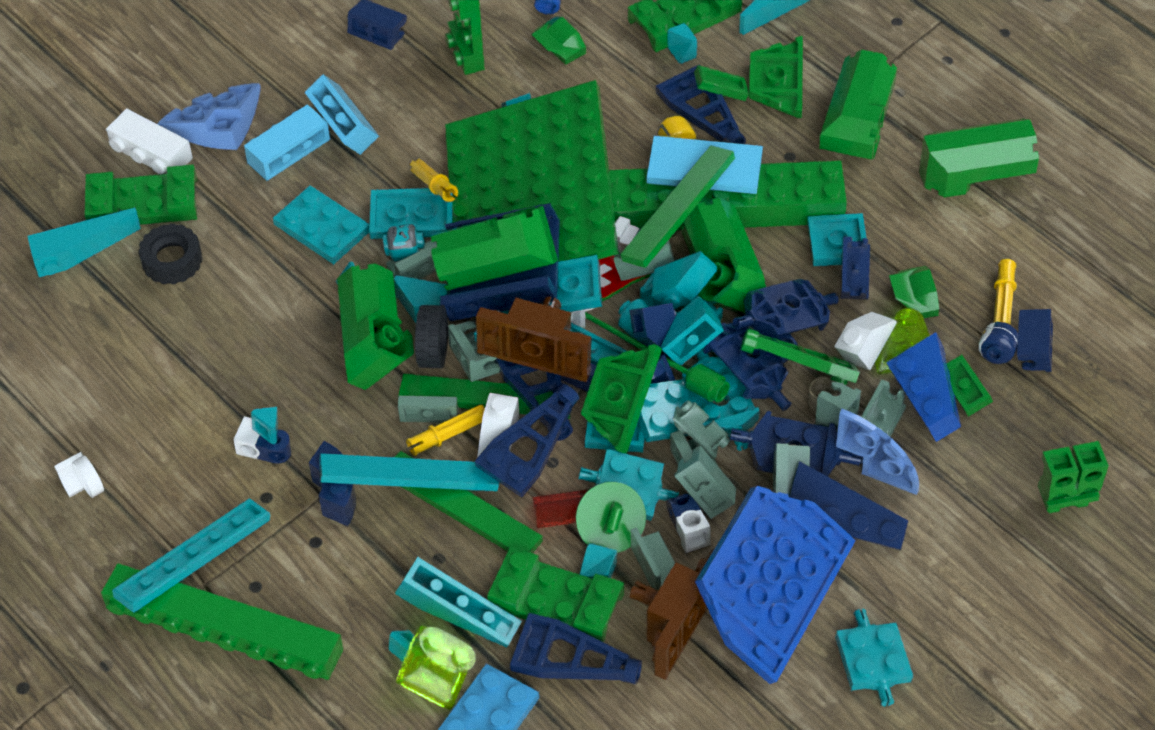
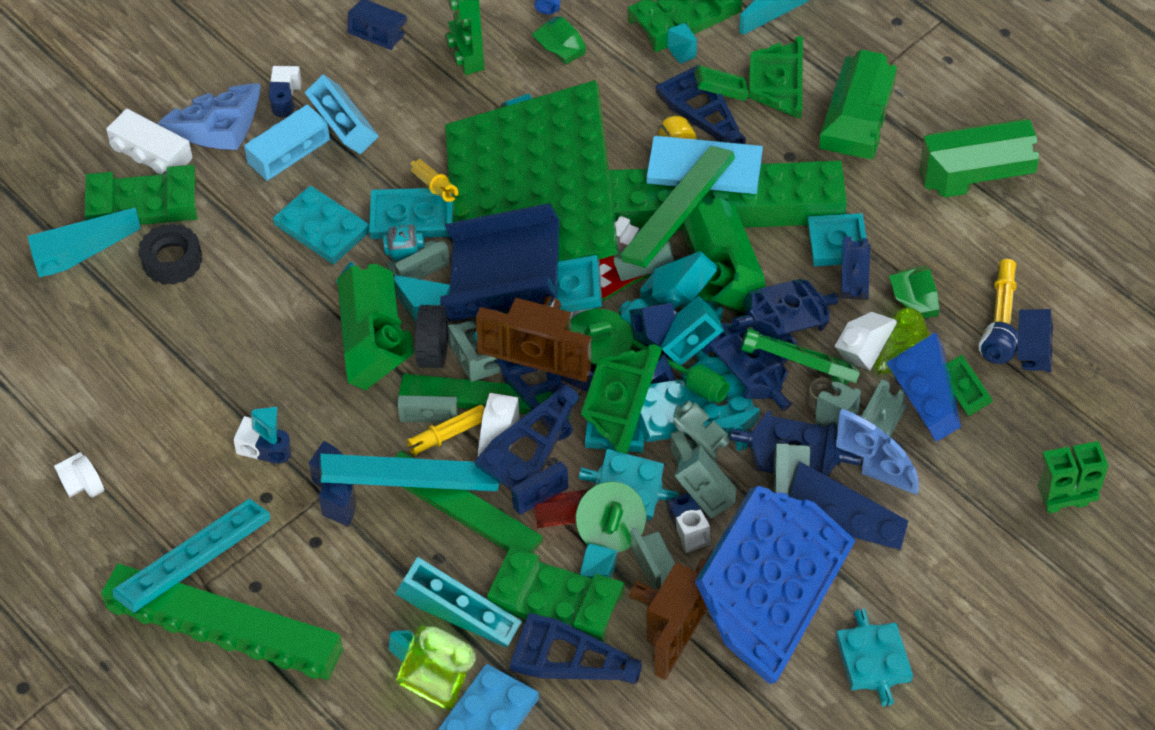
green brick [431,206,558,291] -> none
none -> leg [269,66,302,118]
none -> dark blue plate [511,461,569,515]
none -> green shield [571,309,633,365]

